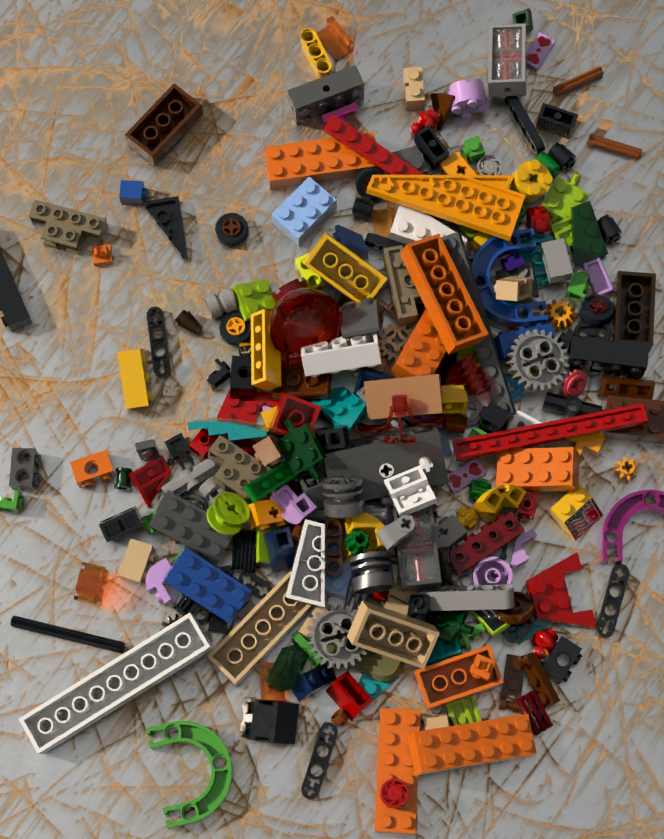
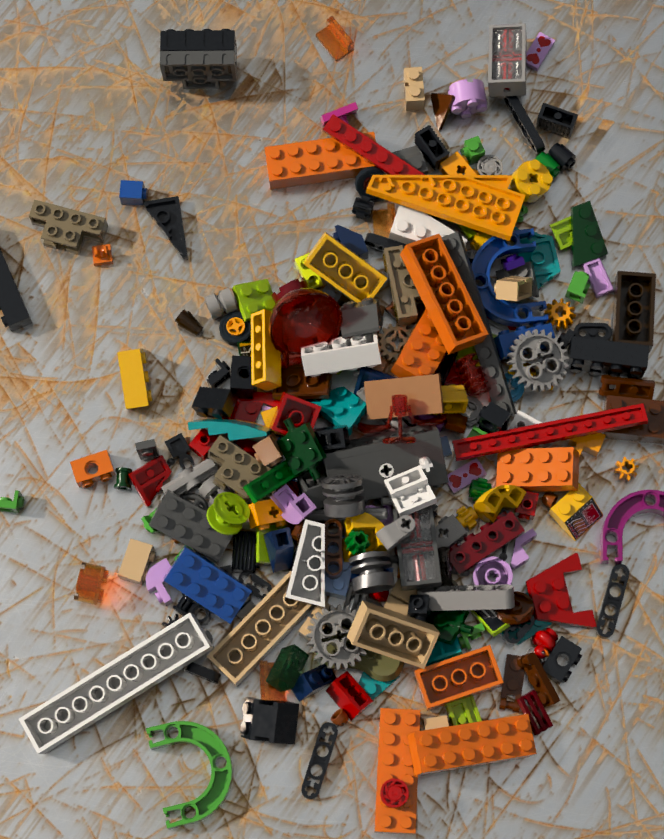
dark grey brick [9,448,41,490] -> none
black axle [10,616,125,653] -> none
black brick [99,506,144,542] -> none
reddish brown brick [125,83,203,166] -> none
black beam [147,307,171,379] -> none
black tile [208,612,228,635] -> none
black wheel [215,213,249,246] -> none
light blue brick [271,177,337,246] -> none
dark grey brick [287,65,364,125] -> none
bright green tile [291,631,321,667] -> none
yellow beam [300,28,332,79] -> none
red animal [410,109,440,135] -> none
orange tile [469,653,496,681] -> none
dark green brick [512,8,533,33] -> none
red brick [526,206,550,233] -> none
light grey brick [540,238,575,284] -> none
lime plate [541,173,589,230] -> none
black piece [542,392,603,418] -> none
dark orange axle [553,67,604,97] -> none
coral gear [561,369,587,397] -> none
black wheel [580,295,615,326] -> none
dark orange axle [588,134,642,159] -> none
black brick [597,214,622,243] -> none
none -> piece [160,29,237,89]
none -> black beam [183,662,221,684]
none -> black brick [192,386,238,419]
none -> dark orange hinge [542,492,558,508]

